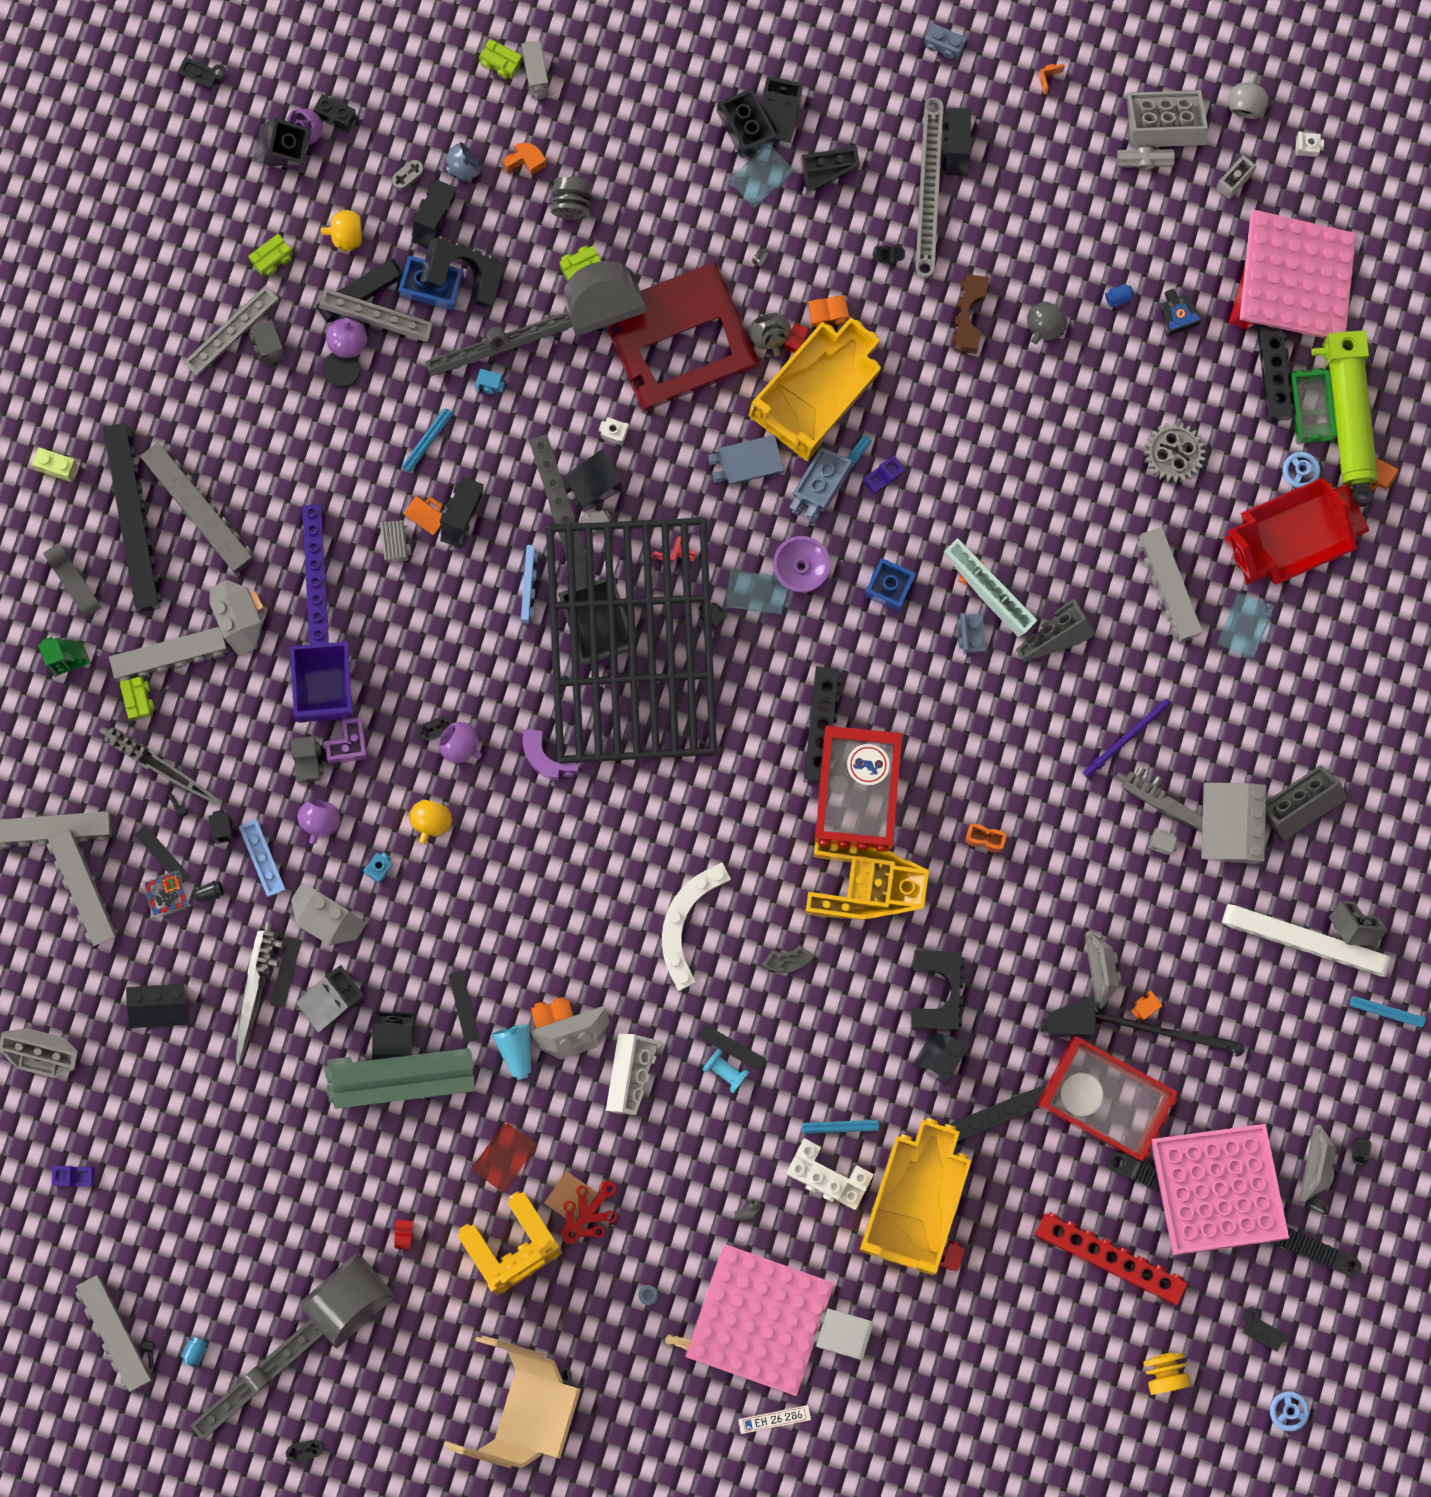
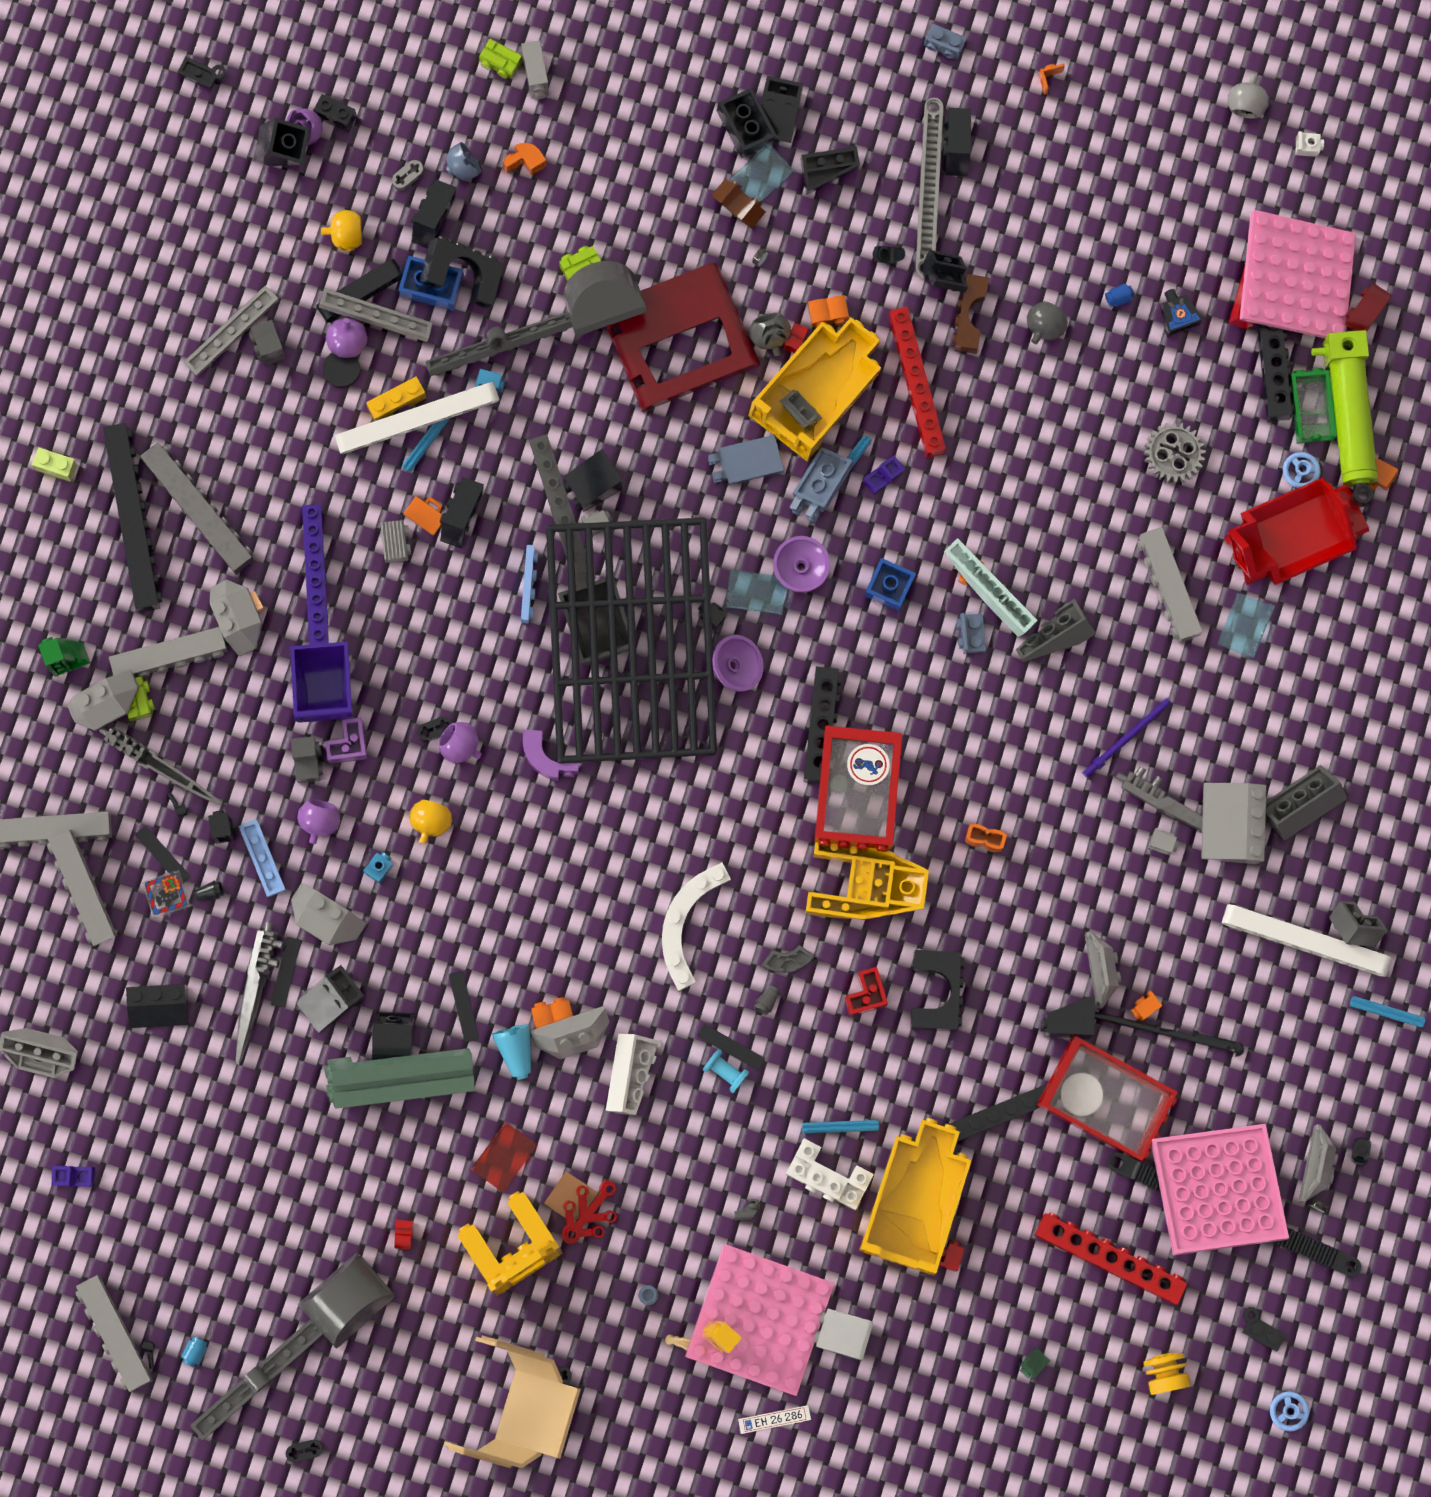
dark grey beam [43,543,102,618] -> none
lime brick [248,234,293,277] -> none
dark grey wheel [551,177,593,220] -> none
white brick [599,417,629,446] -> none
coral bracket [651,536,696,564] -> none
black slope [912,1031,969,1085] -> none
light grey piece [1117,147,1175,170] -> none
light grey slope [1127,90,1208,148] -> none
light grey brick [1217,155,1257,199] -> none
none -> light grey wedge [67,671,139,731]
none -> white beam [335,382,499,454]
none -> yellow arch [366,376,427,421]
none -> yellow arch [702,1321,742,1353]
none -> reddish brown brick [711,178,766,229]
none -> medium lavender dish [712,635,764,692]
none -> dark grey cone [754,985,780,1015]
none -> dark grey hinge [780,390,822,432]
none -> red brick [844,967,888,1017]
none -> red brick [888,306,946,458]
none -> black brick [923,250,968,293]
none -> clear green brick [1019,1347,1051,1379]
none -> dark red brick [1345,283,1392,332]

